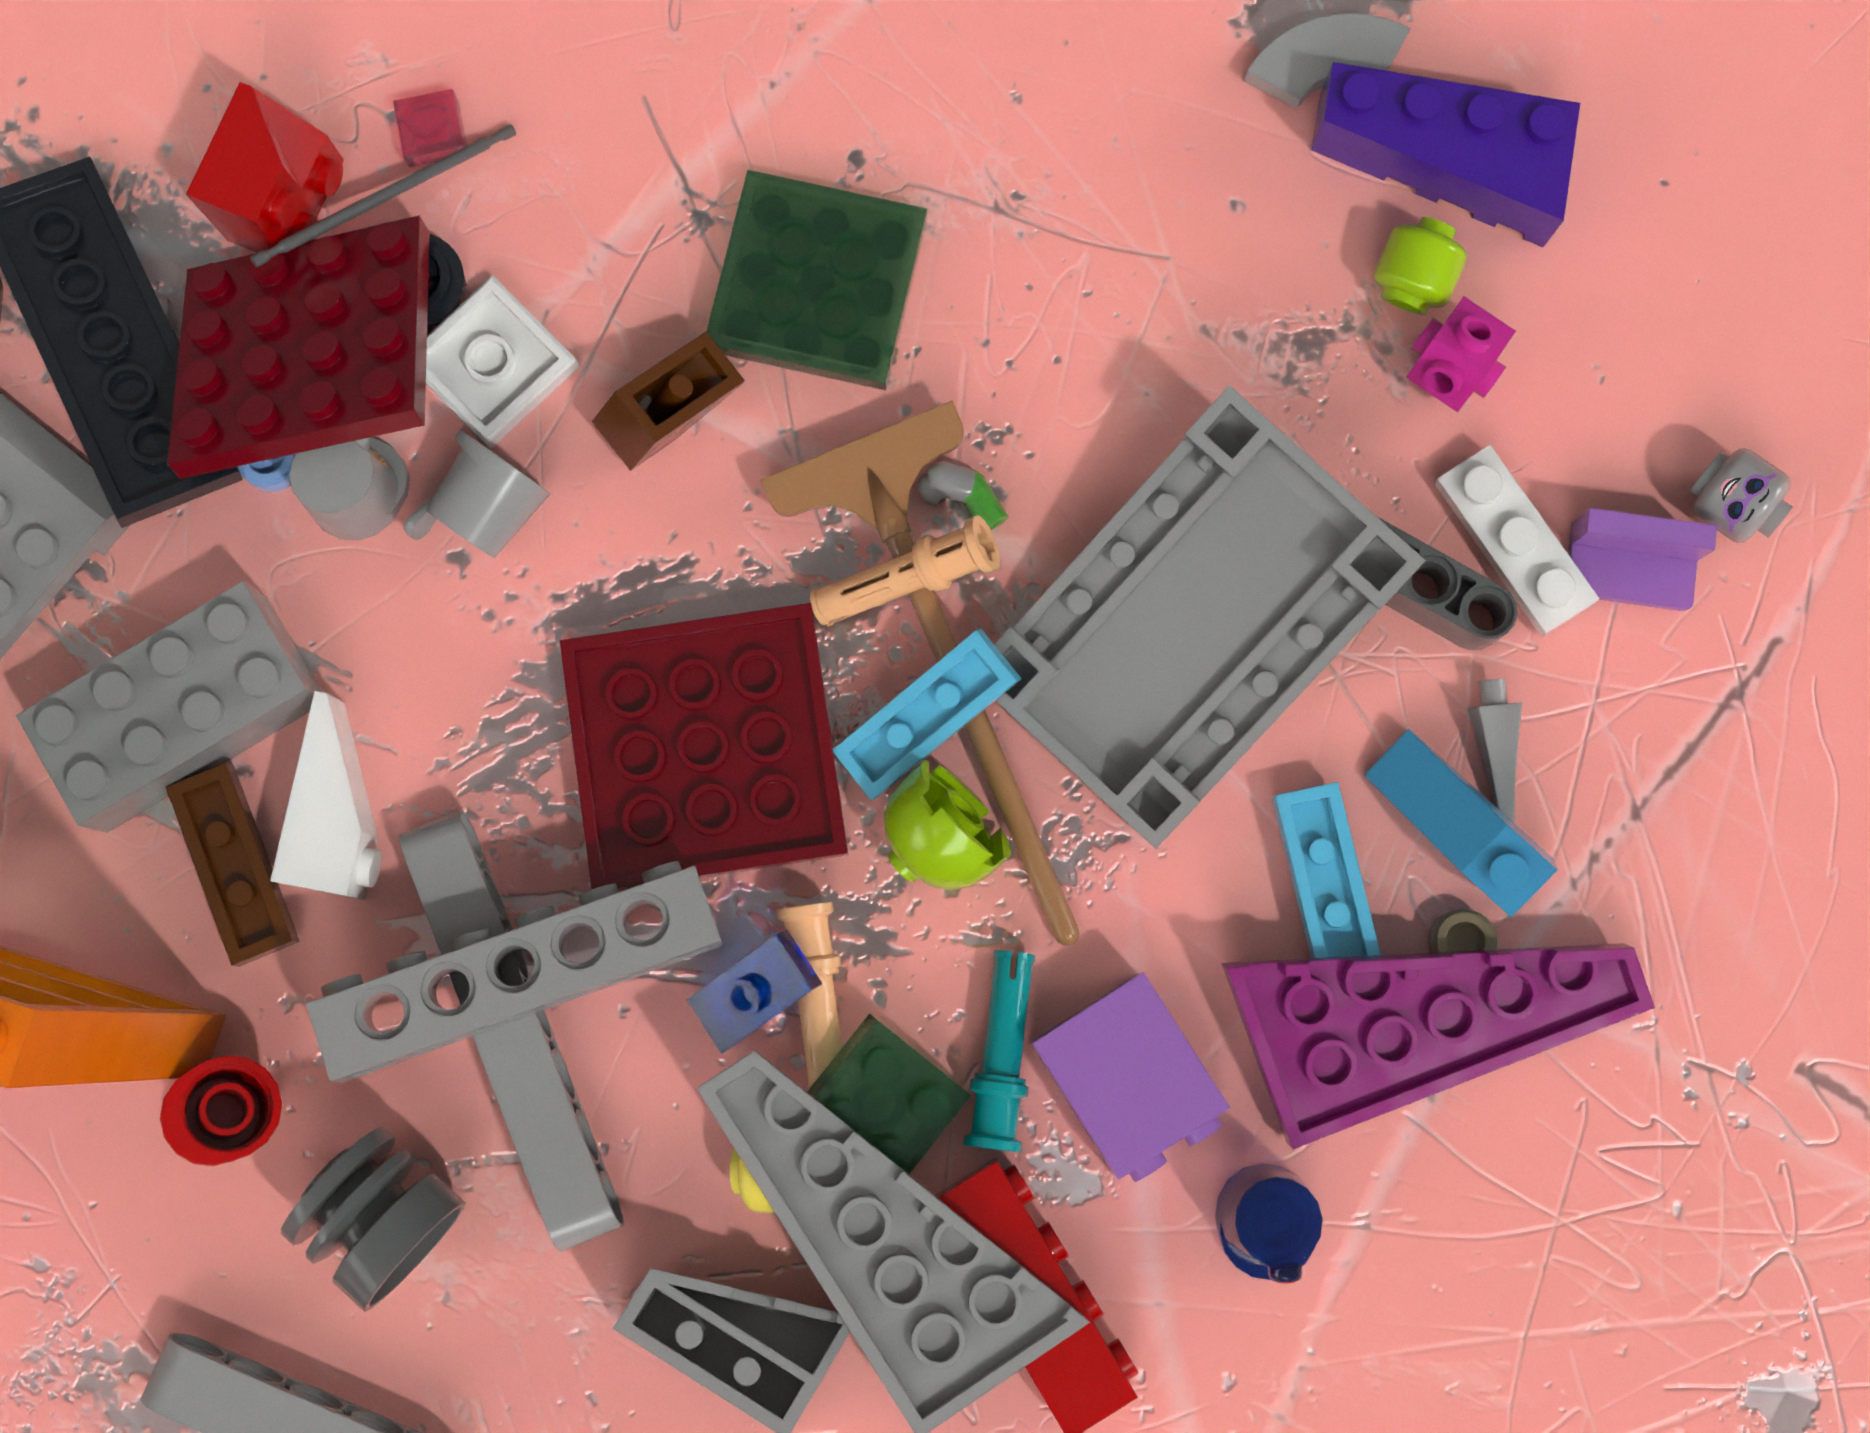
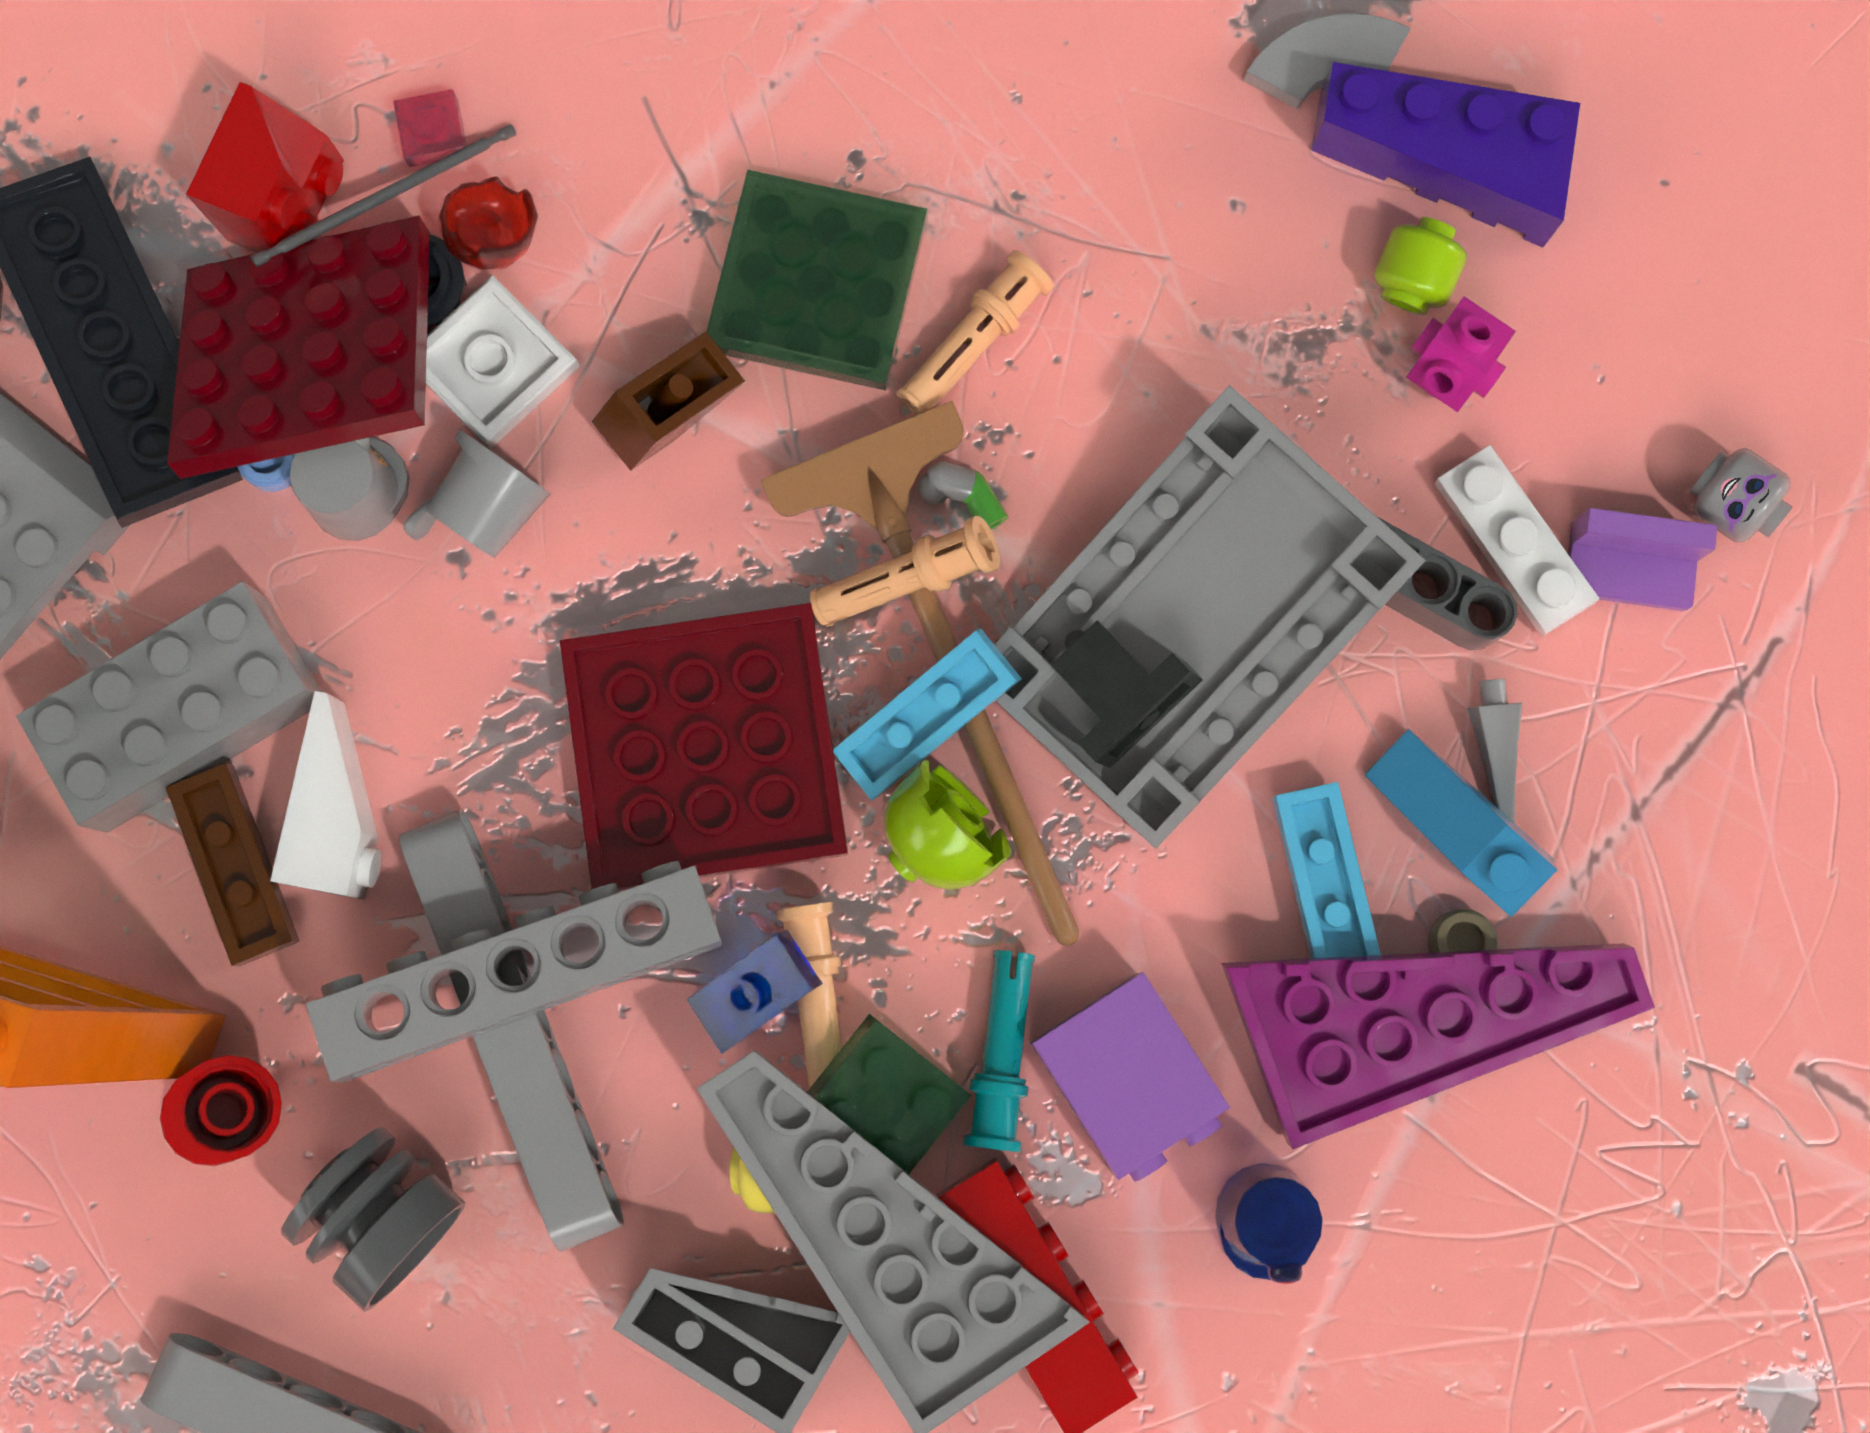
none -> clear red hair [438,176,538,270]
none -> light nougat pin [896,250,1054,415]
none -> pearl dark grey piece [1051,620,1203,768]

